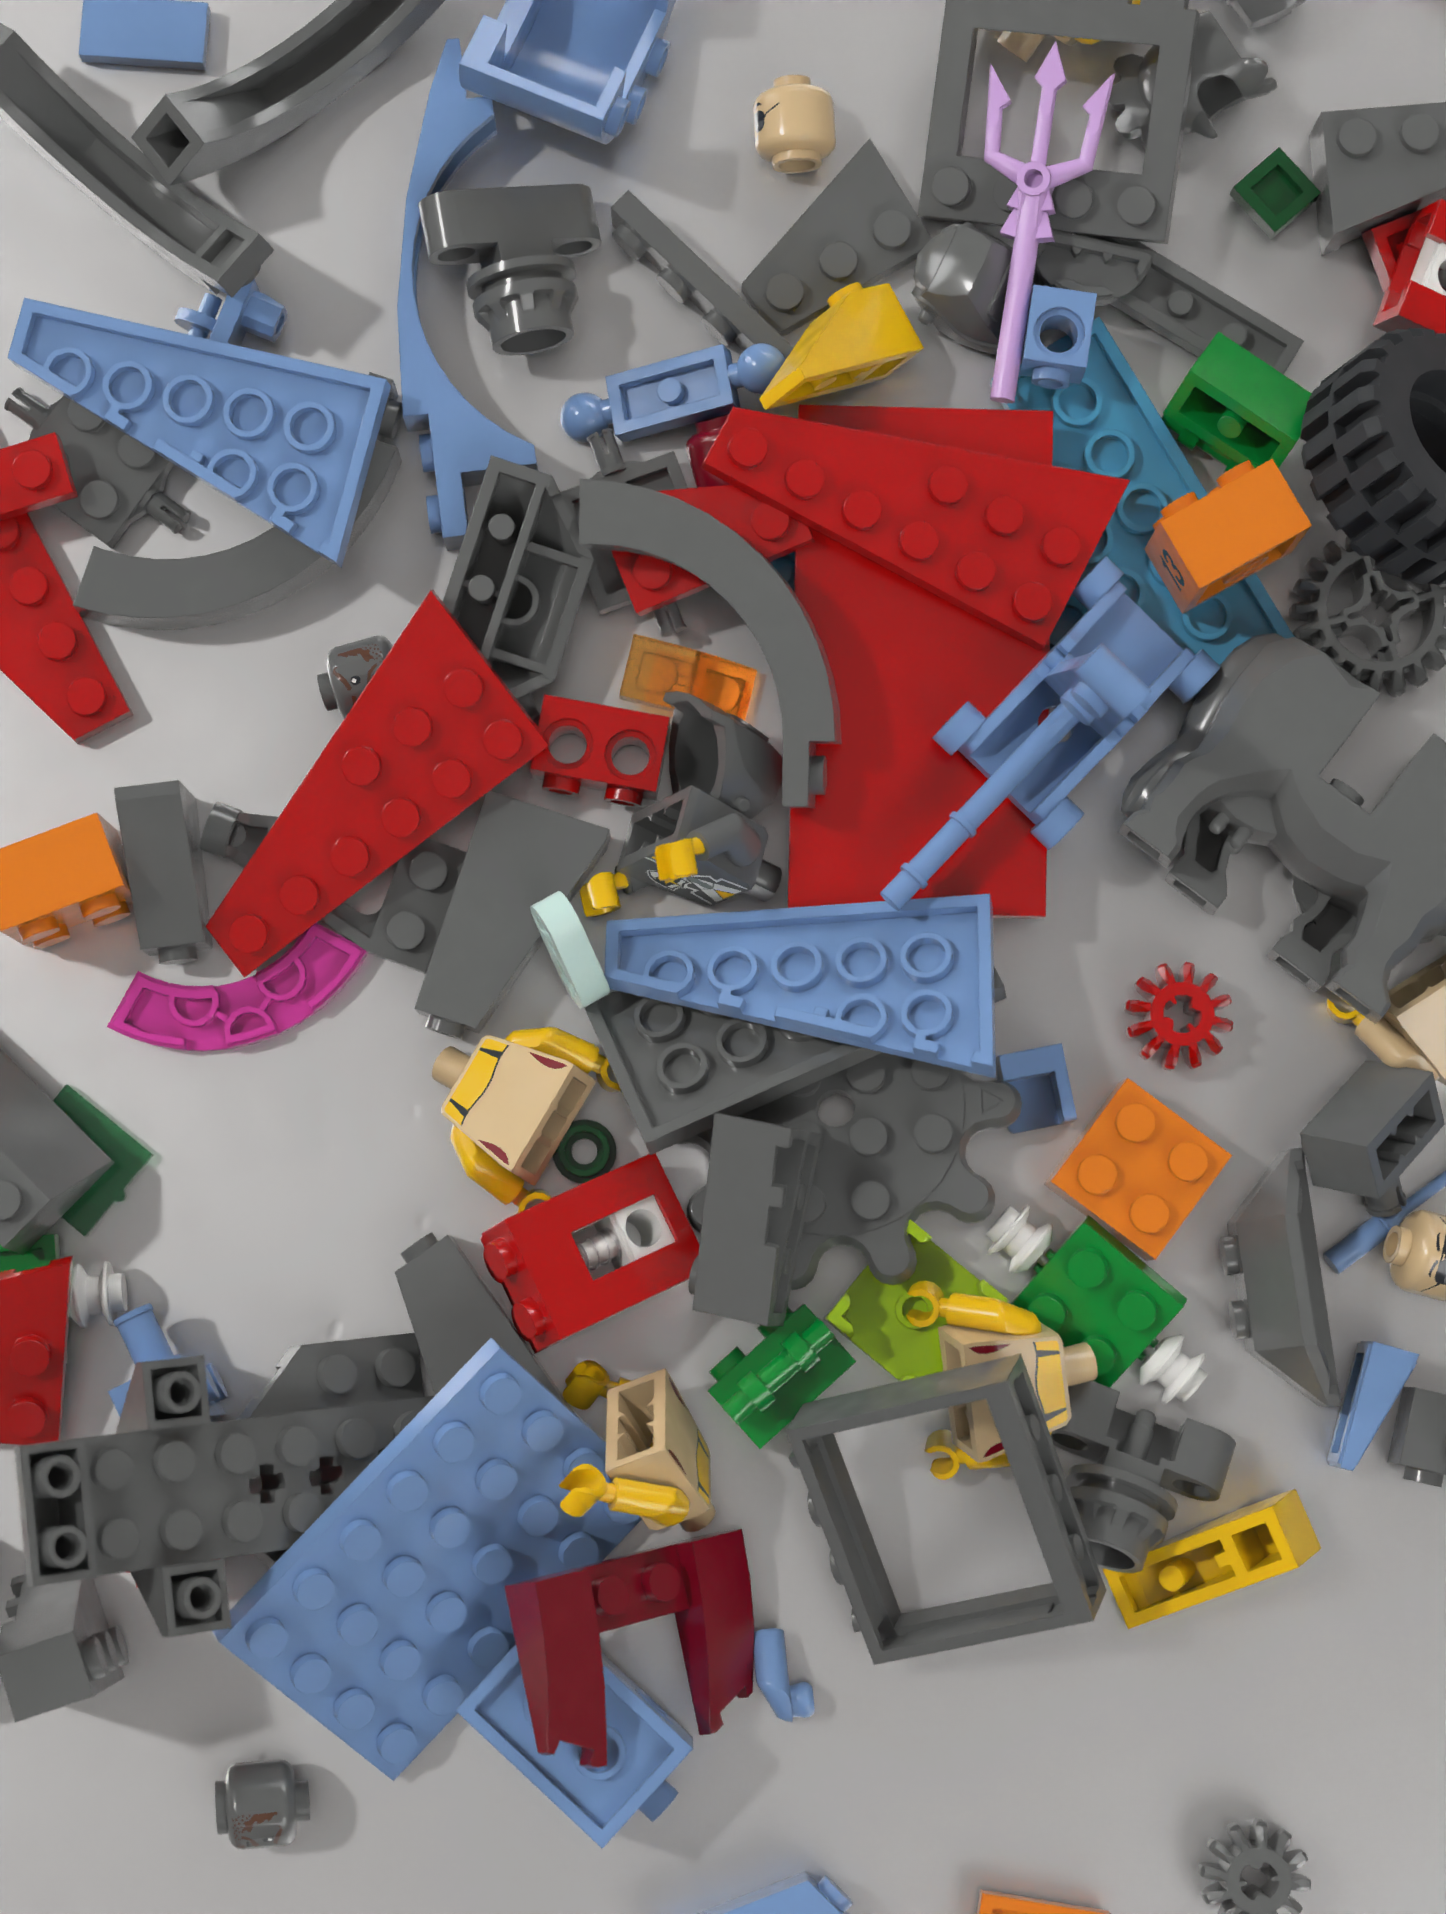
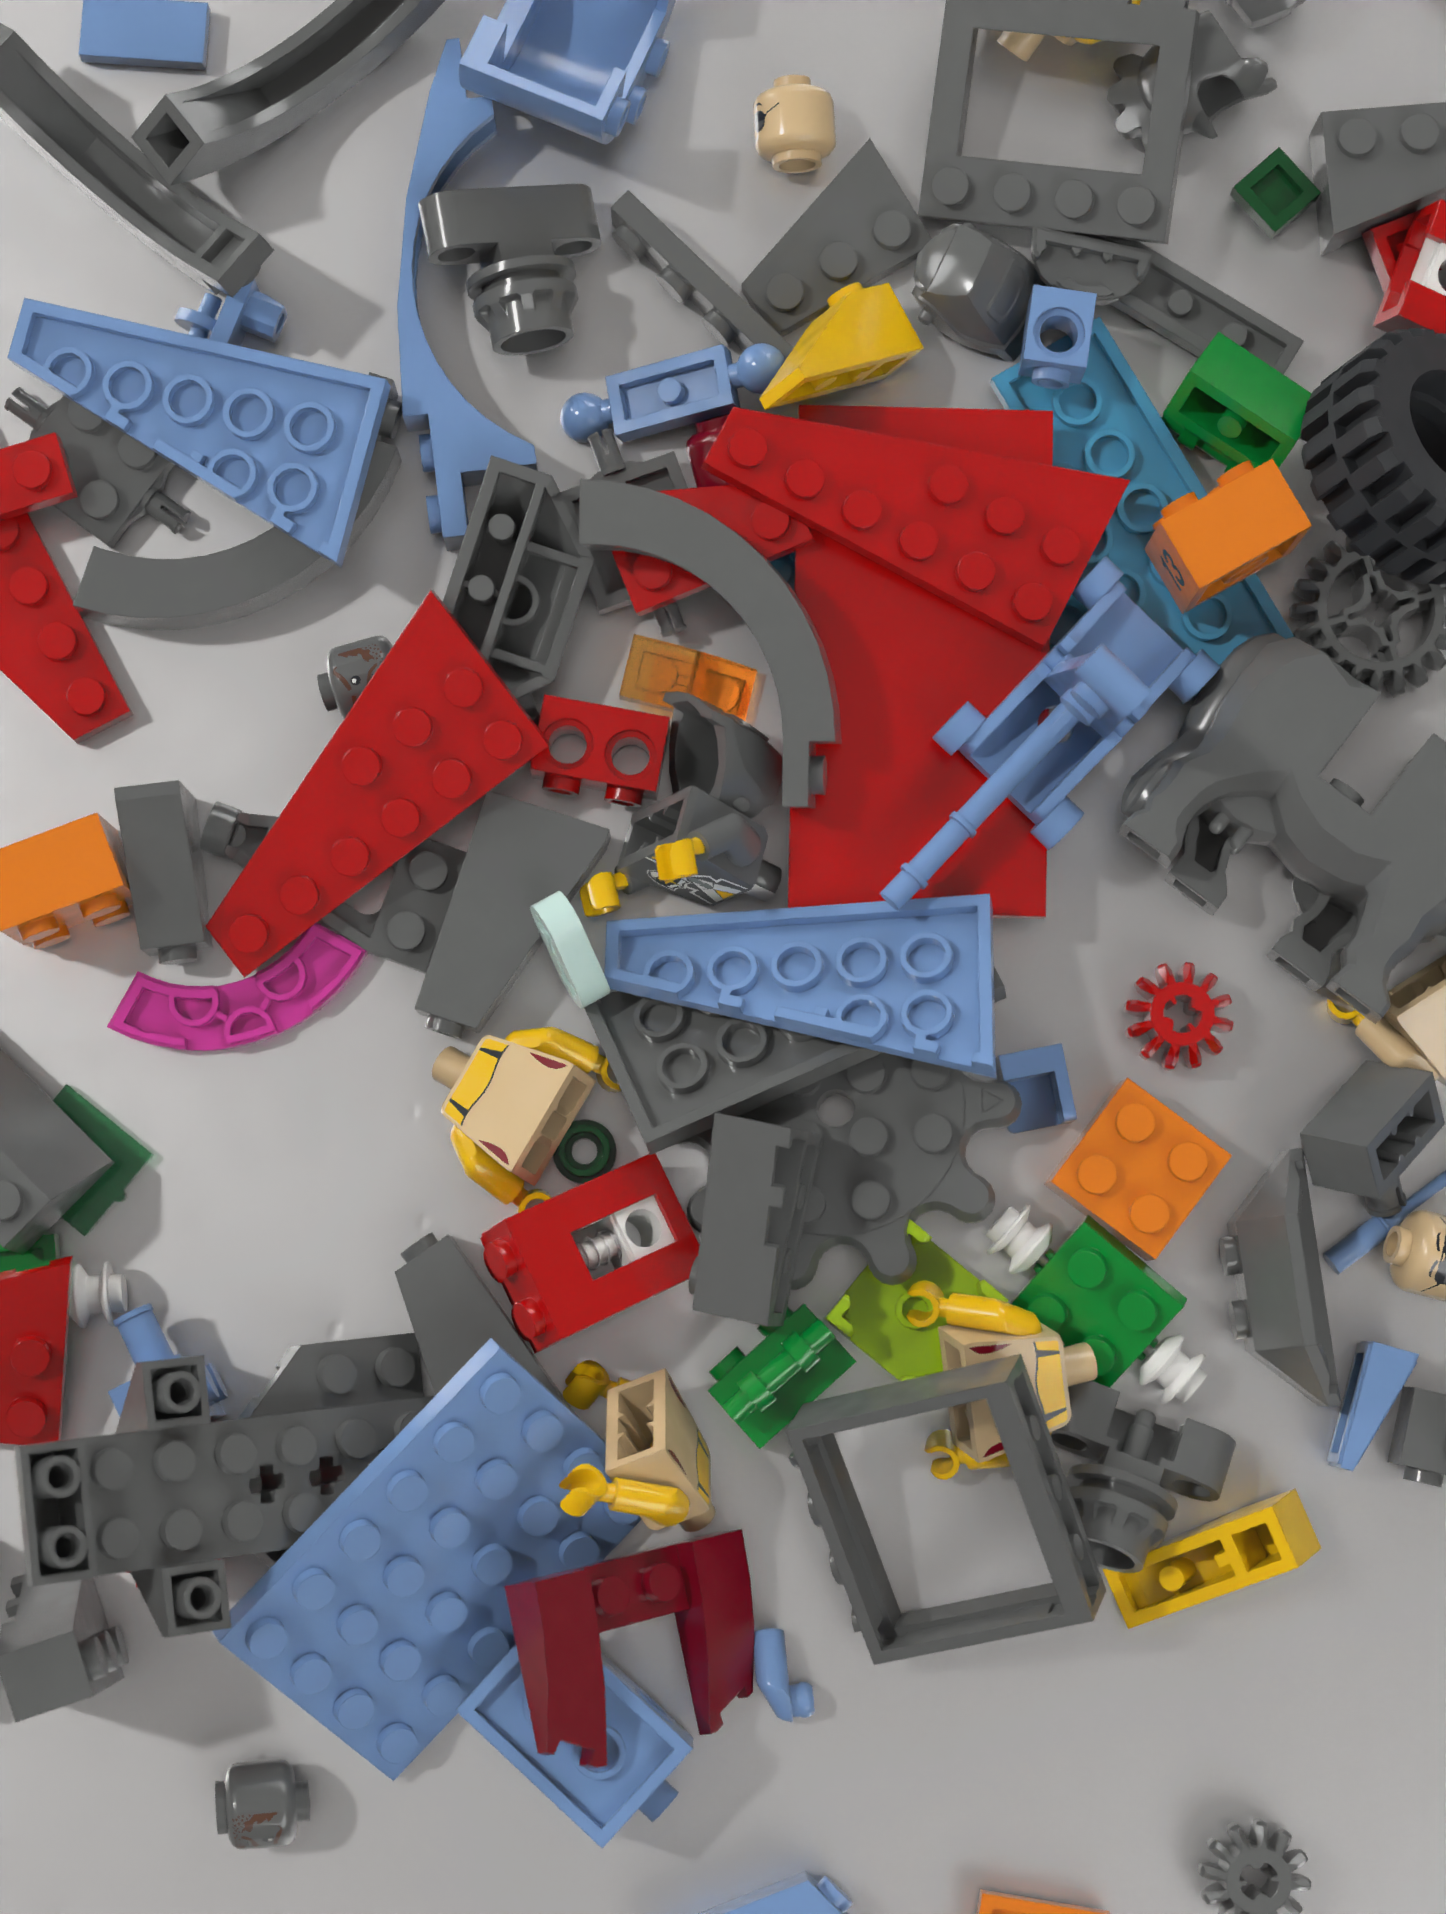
lavender piece [984,41,1116,403] -> none

